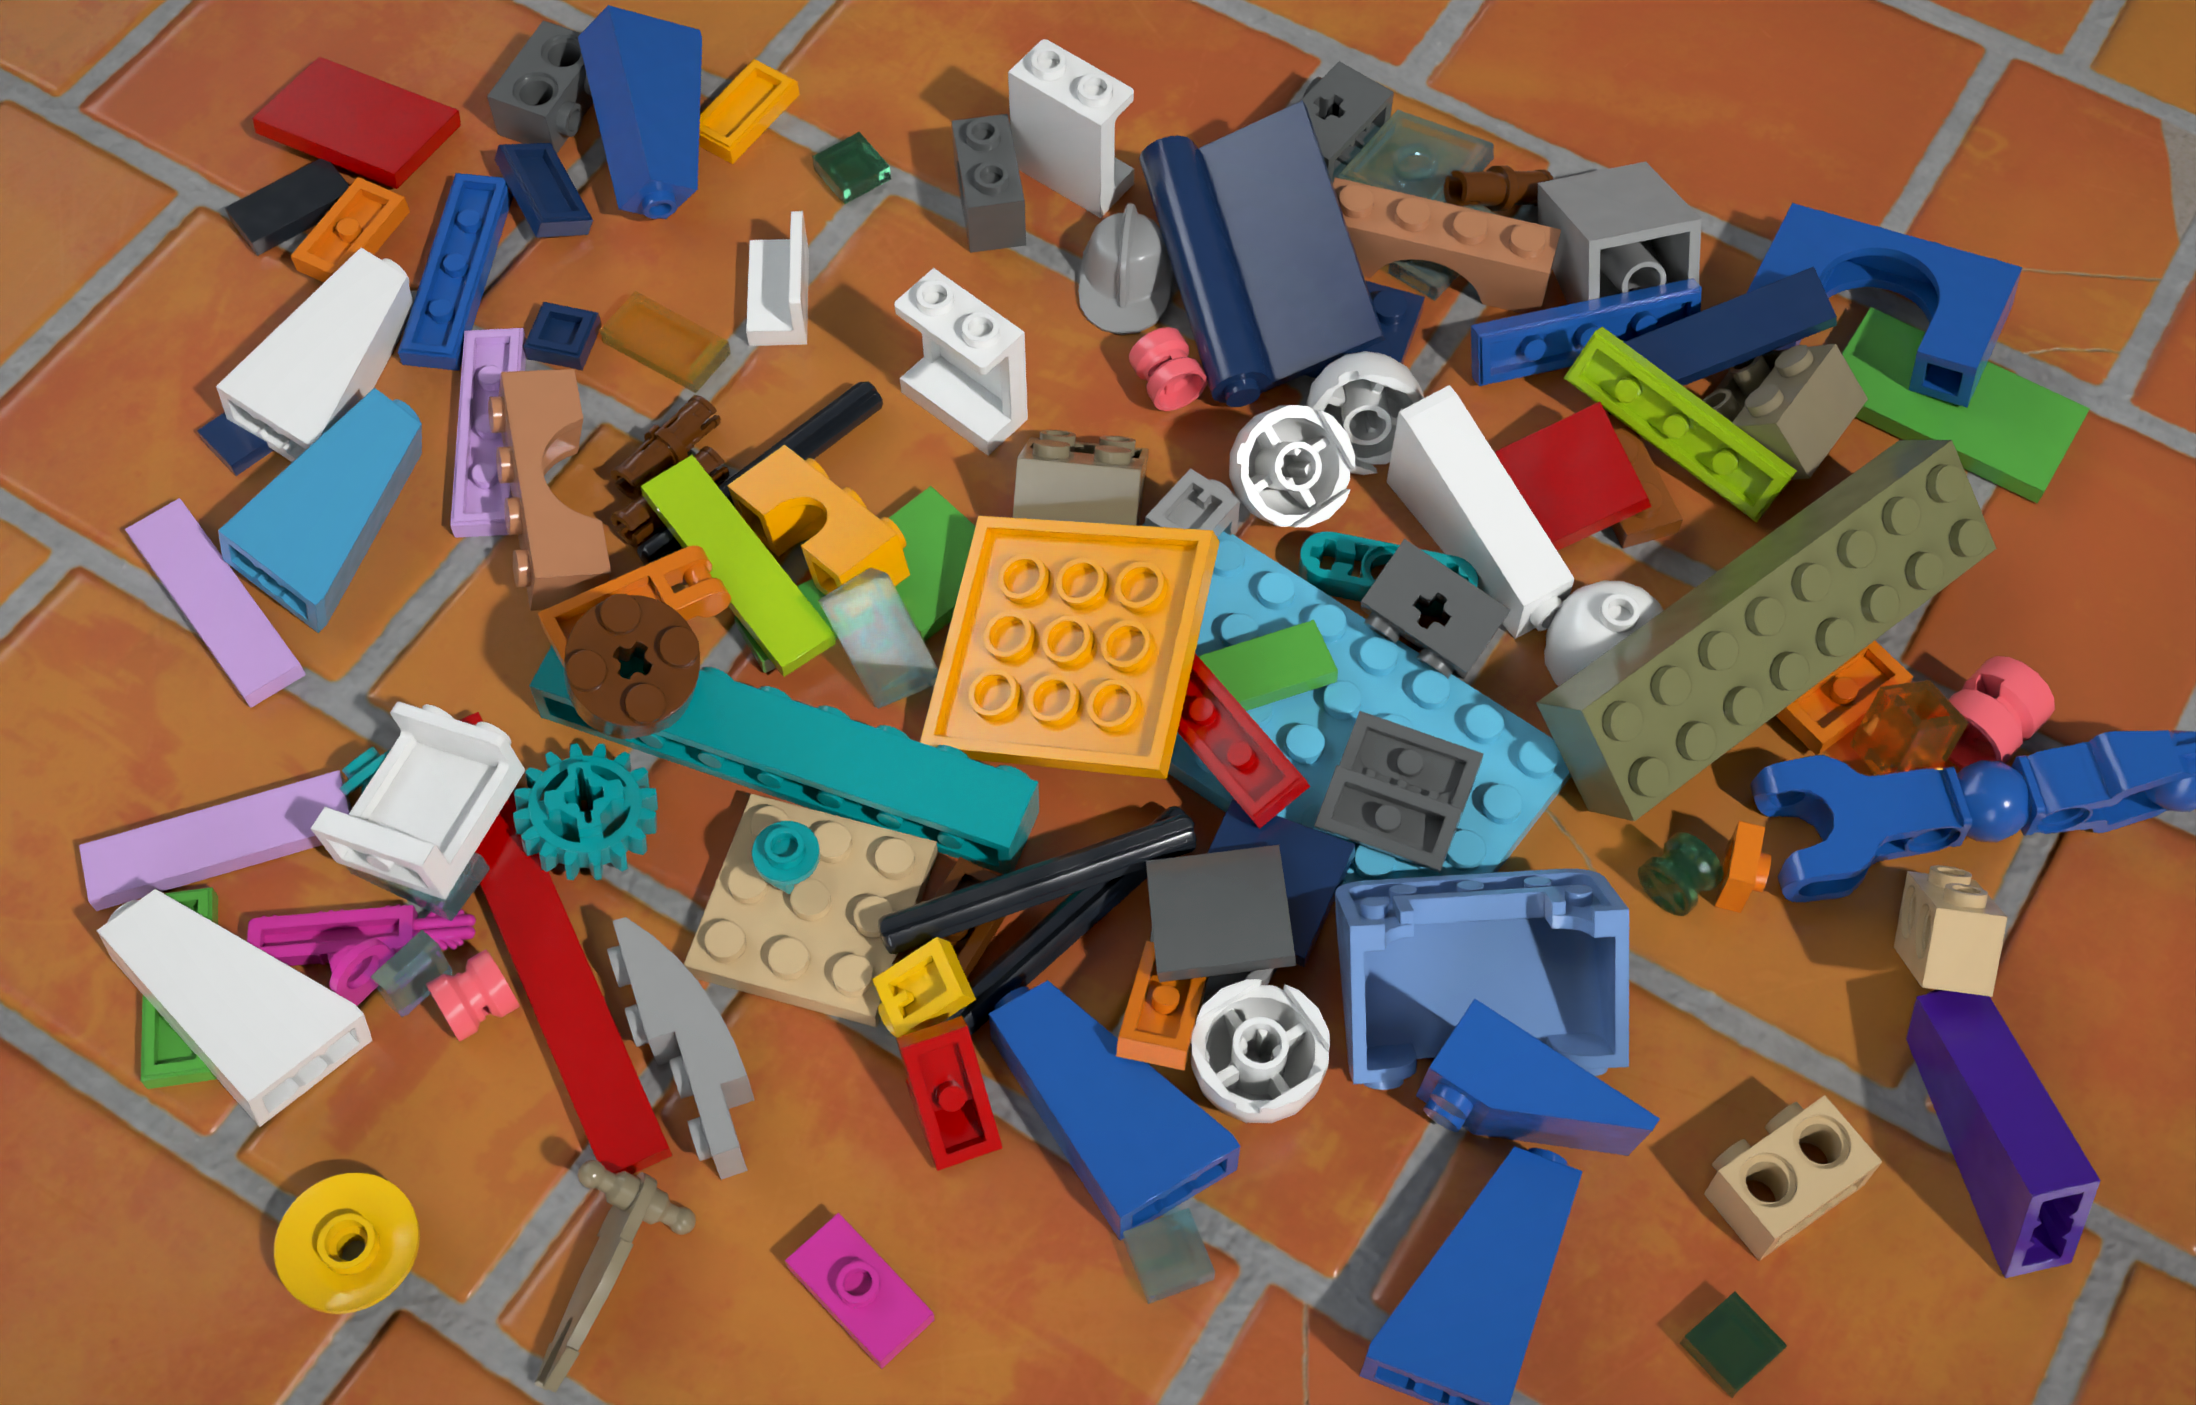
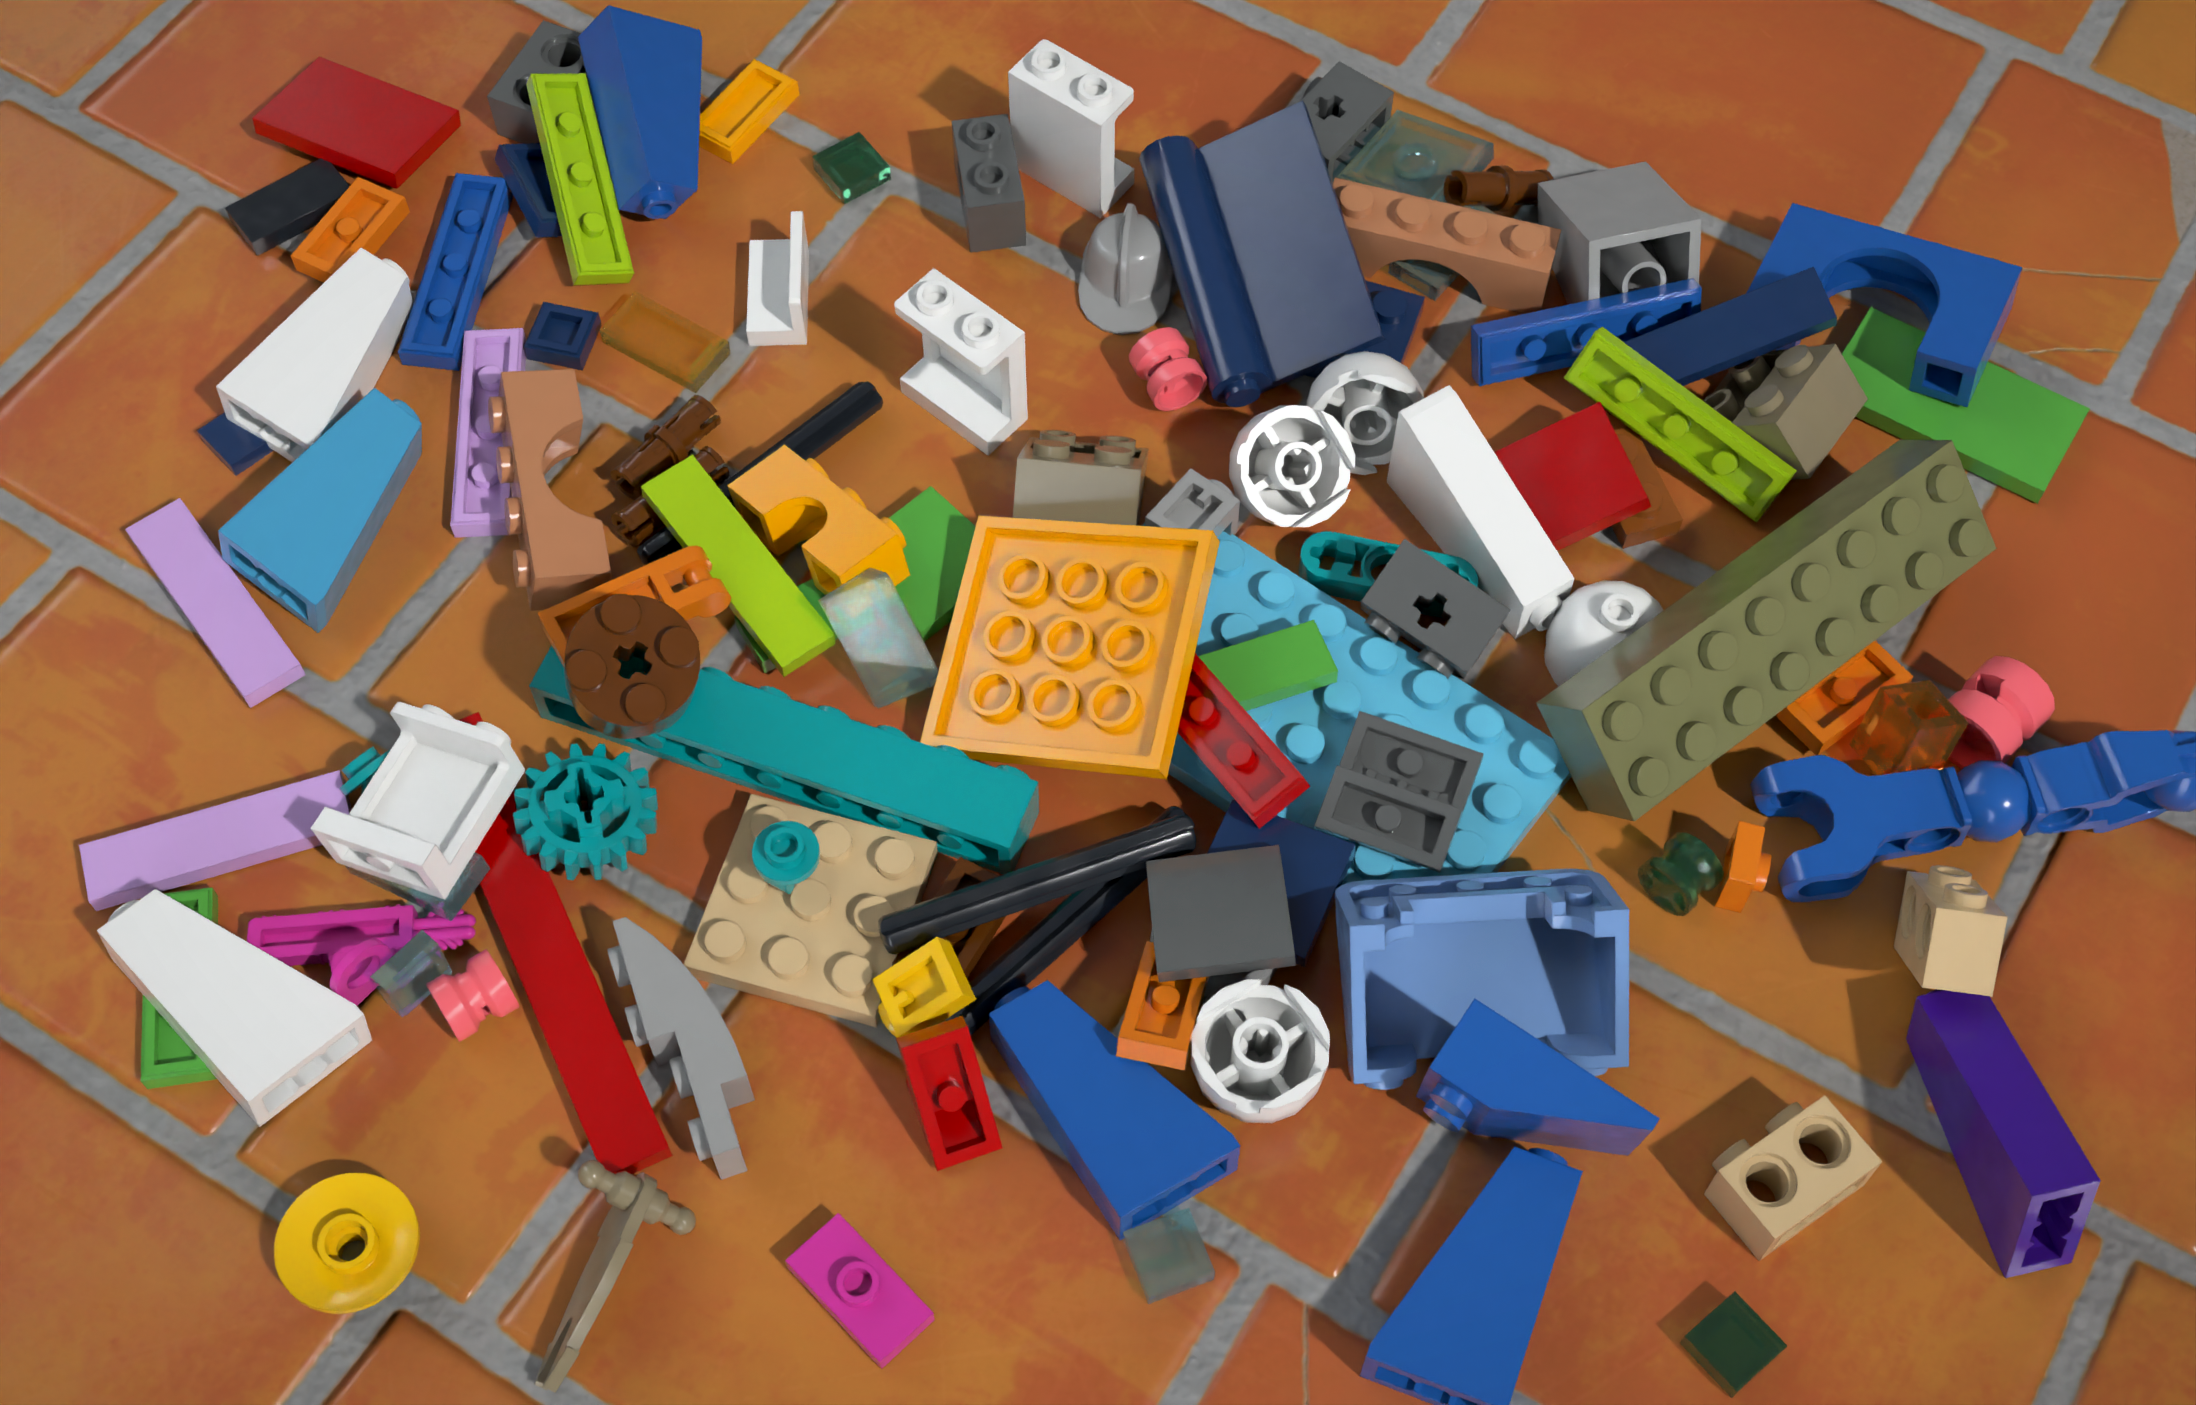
none -> lime tile [526,73,634,285]

